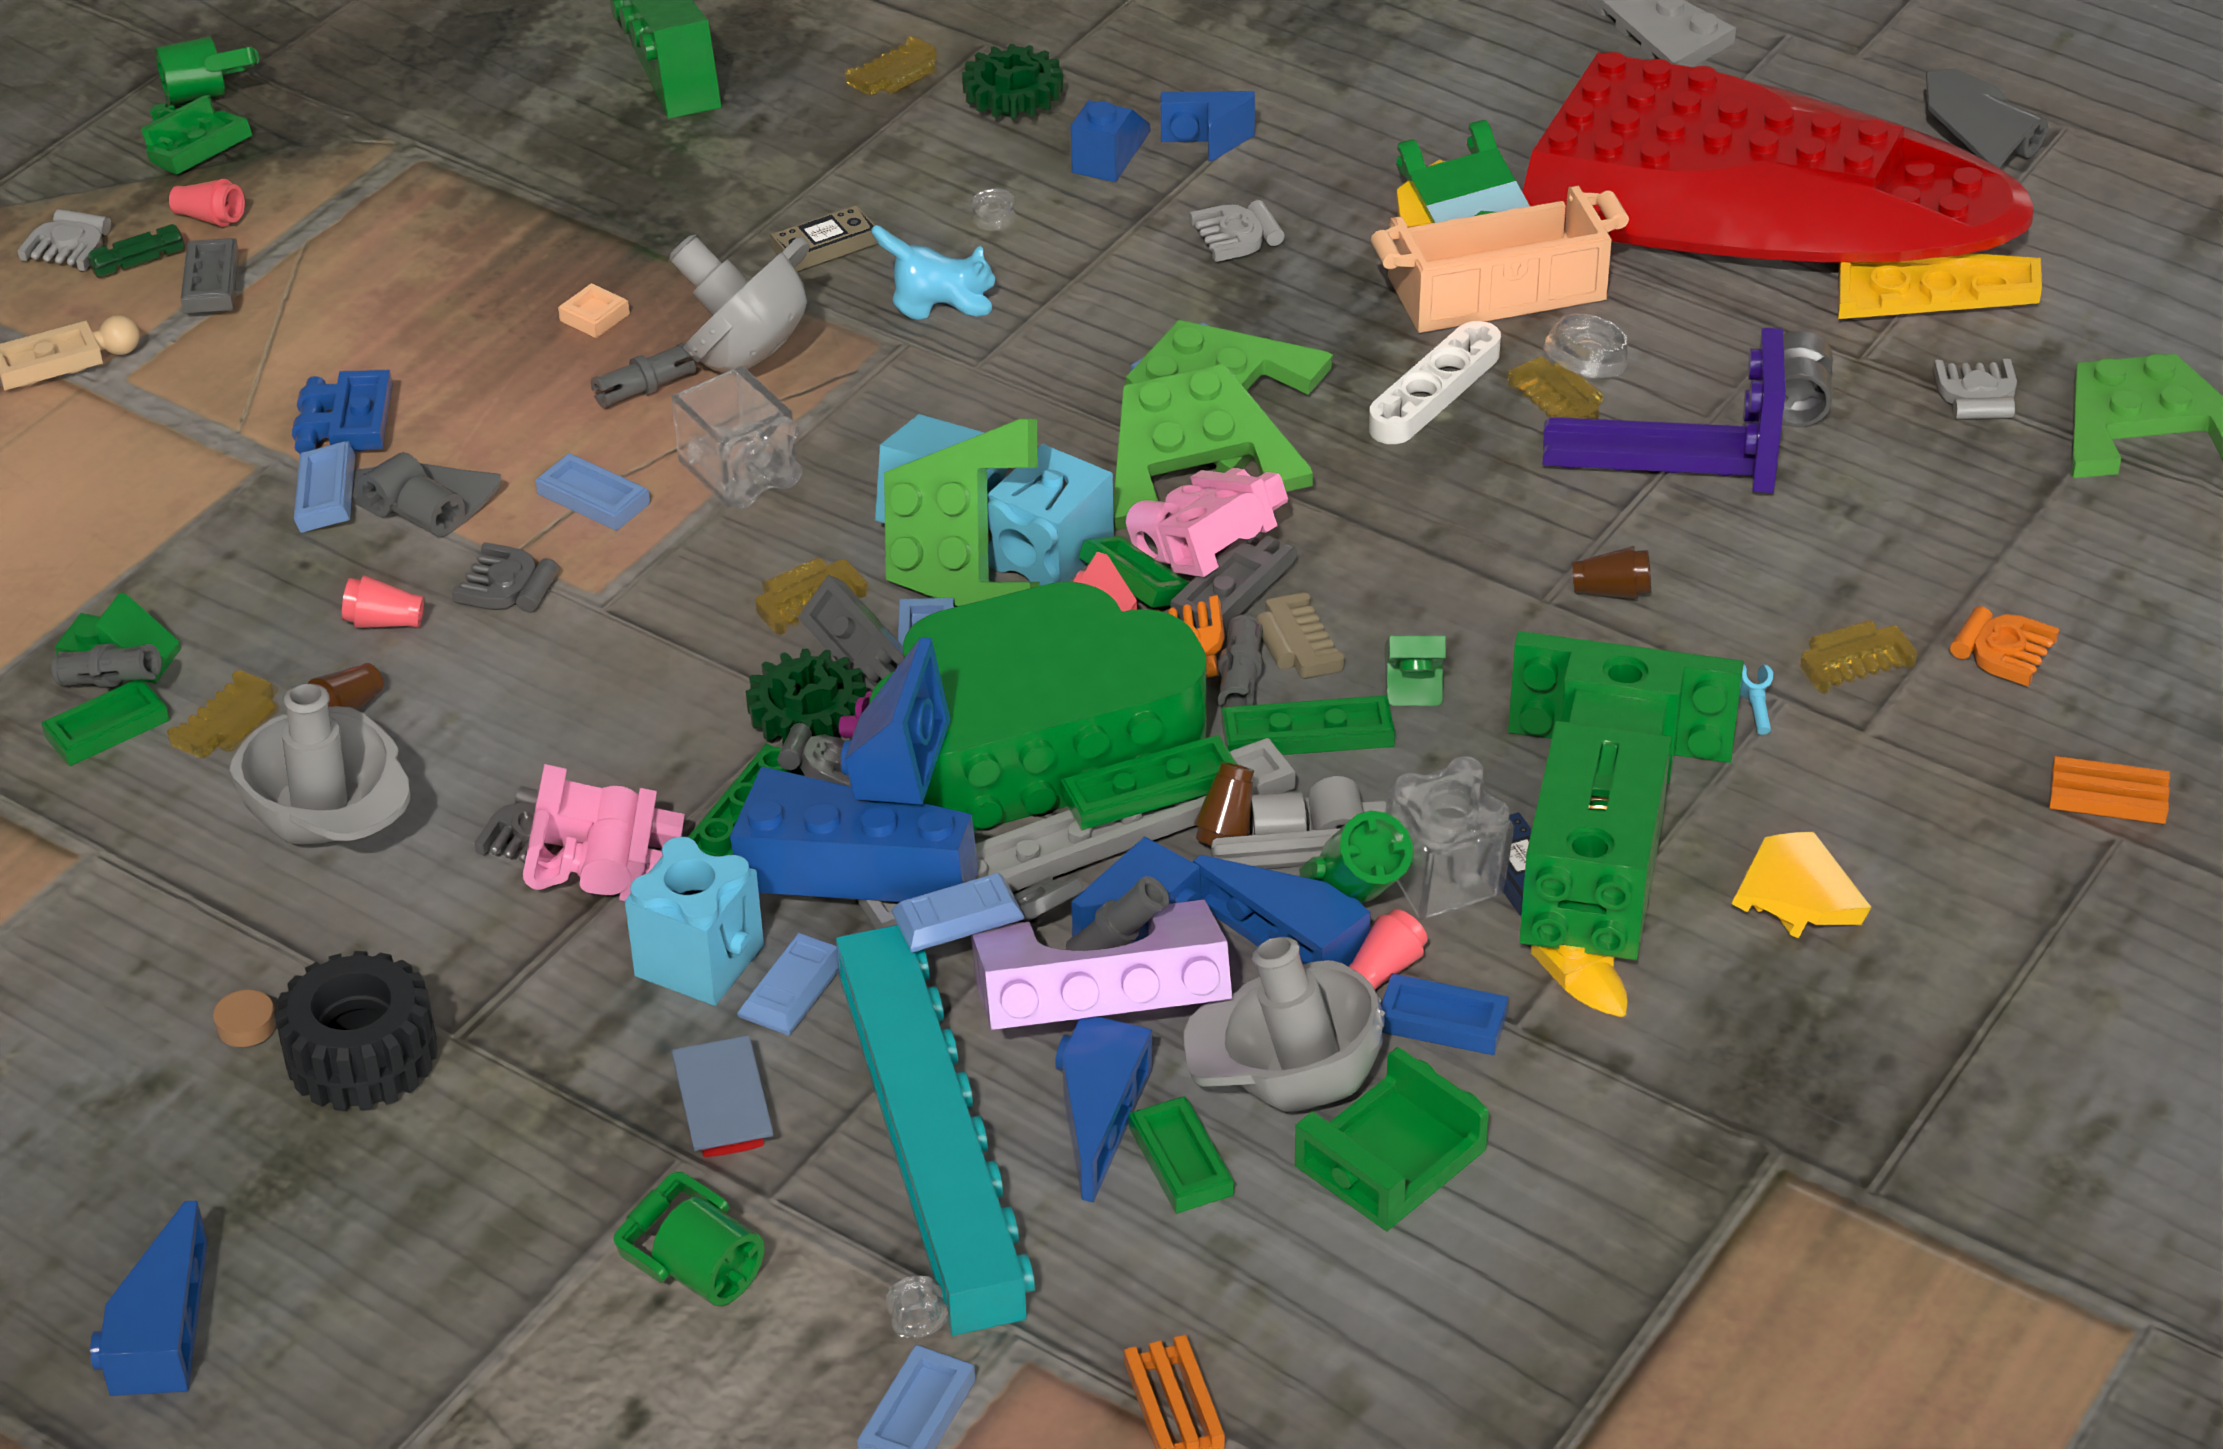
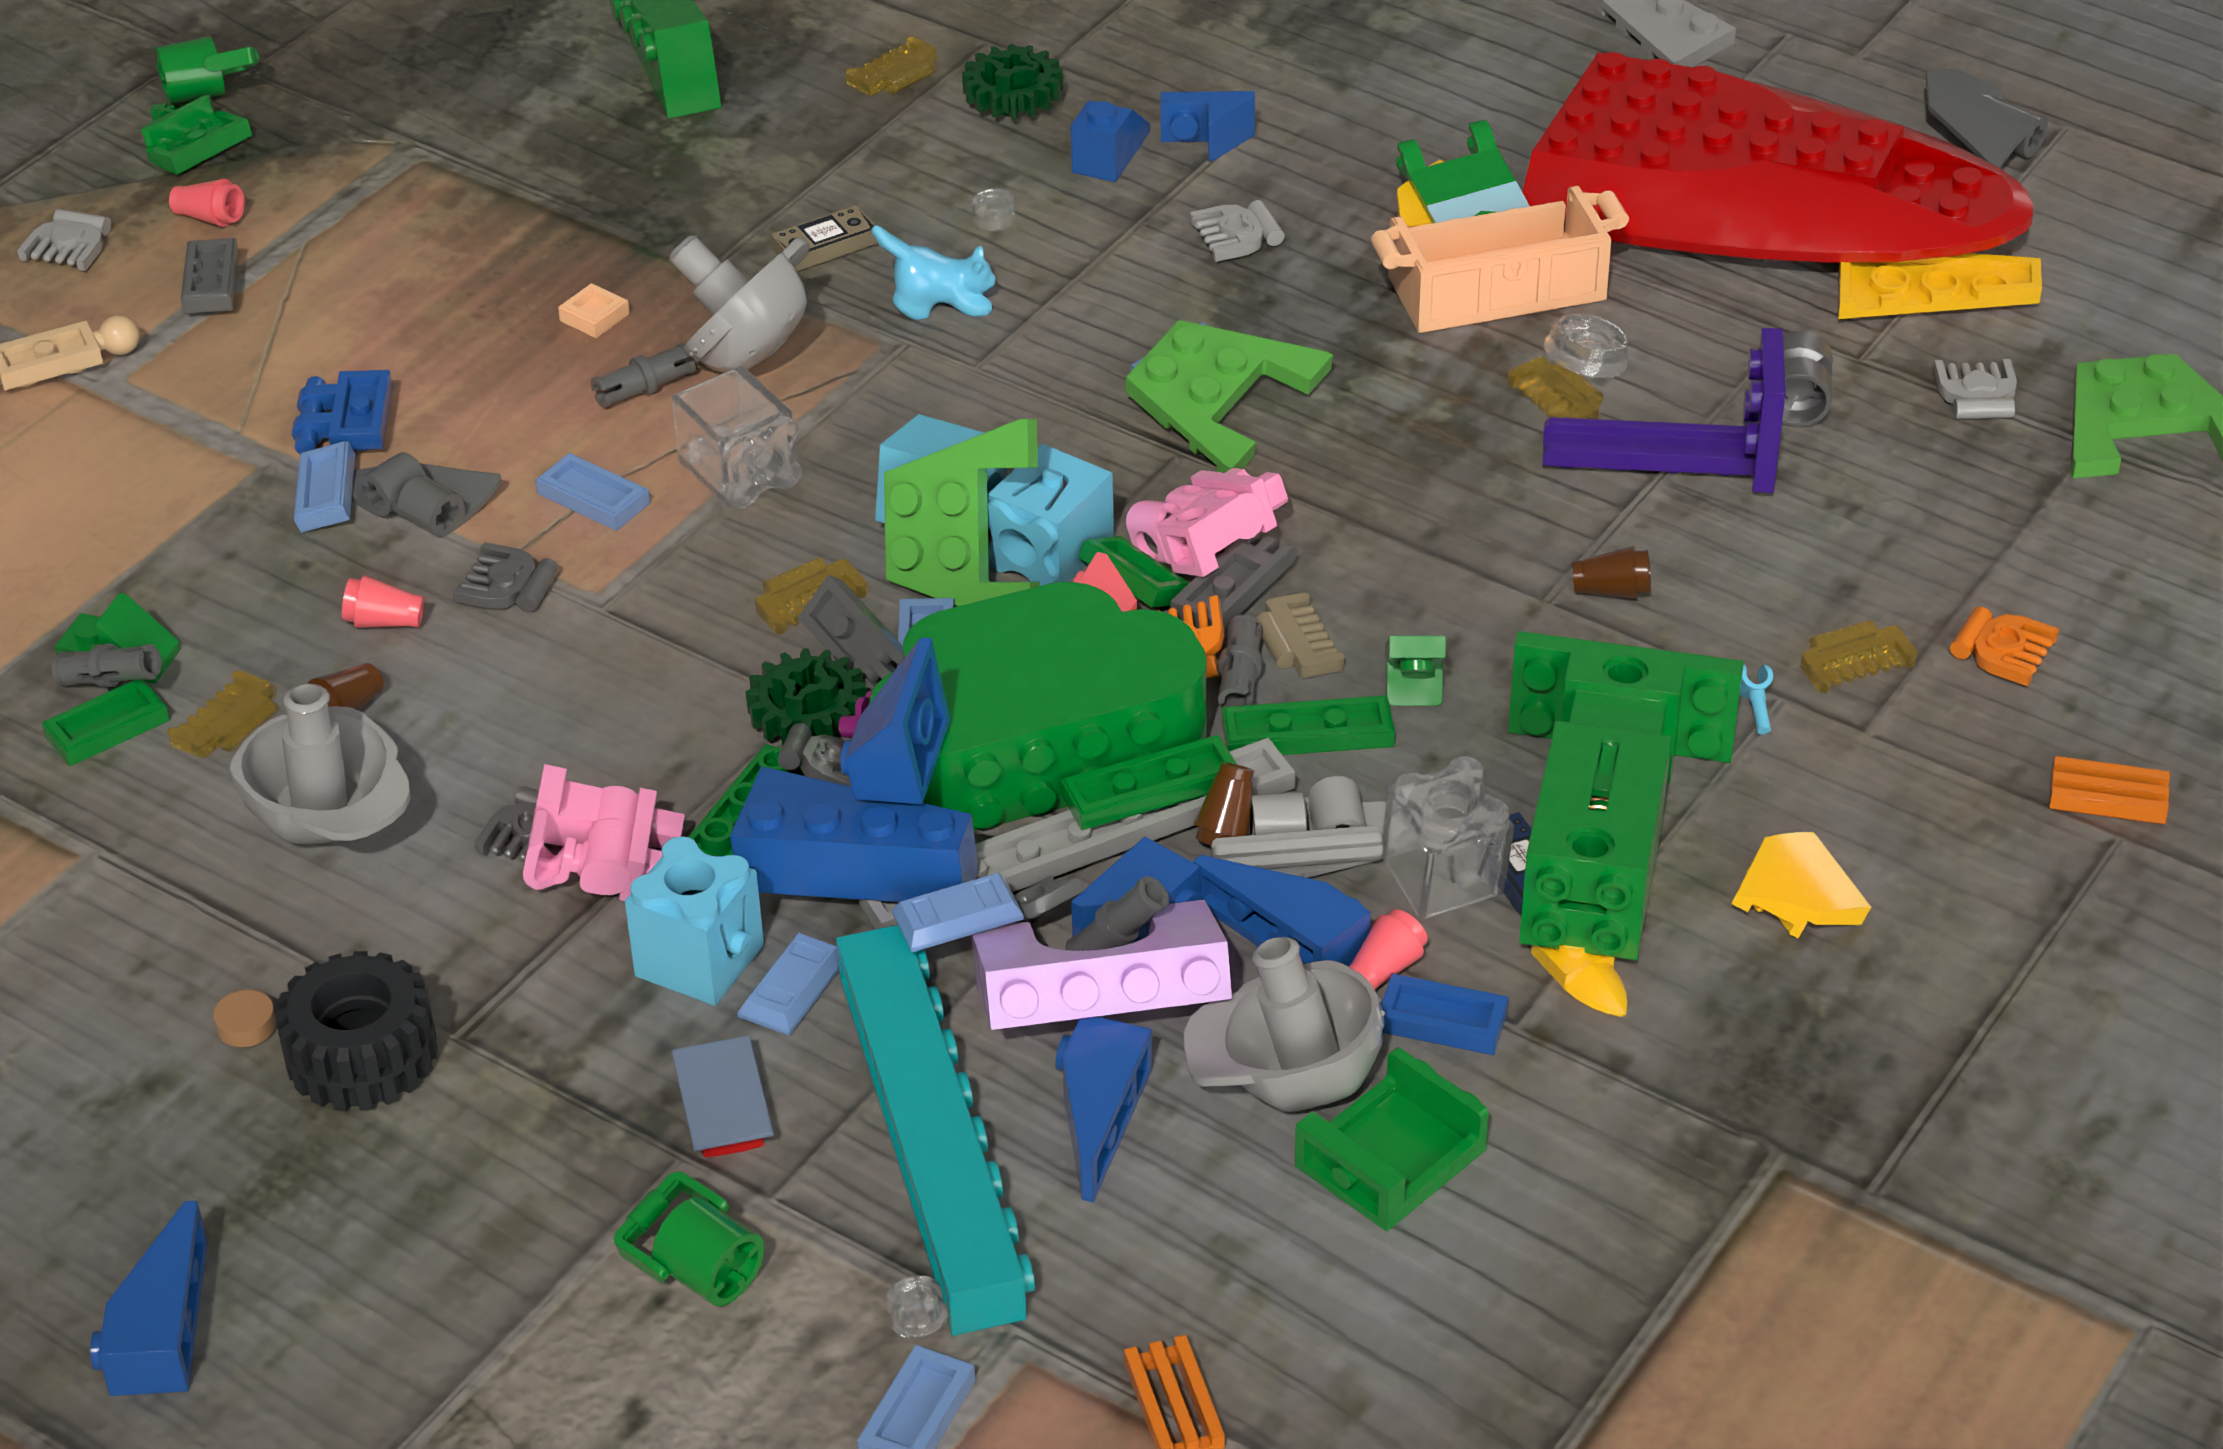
dark green axle [88,224,184,278] -> none
bright green wing [1113,363,1313,530] -> none
green tile [1128,1096,1234,1214] -> none
green piece [1299,810,1413,903] -> none
white beam [1369,321,1501,444] -> none

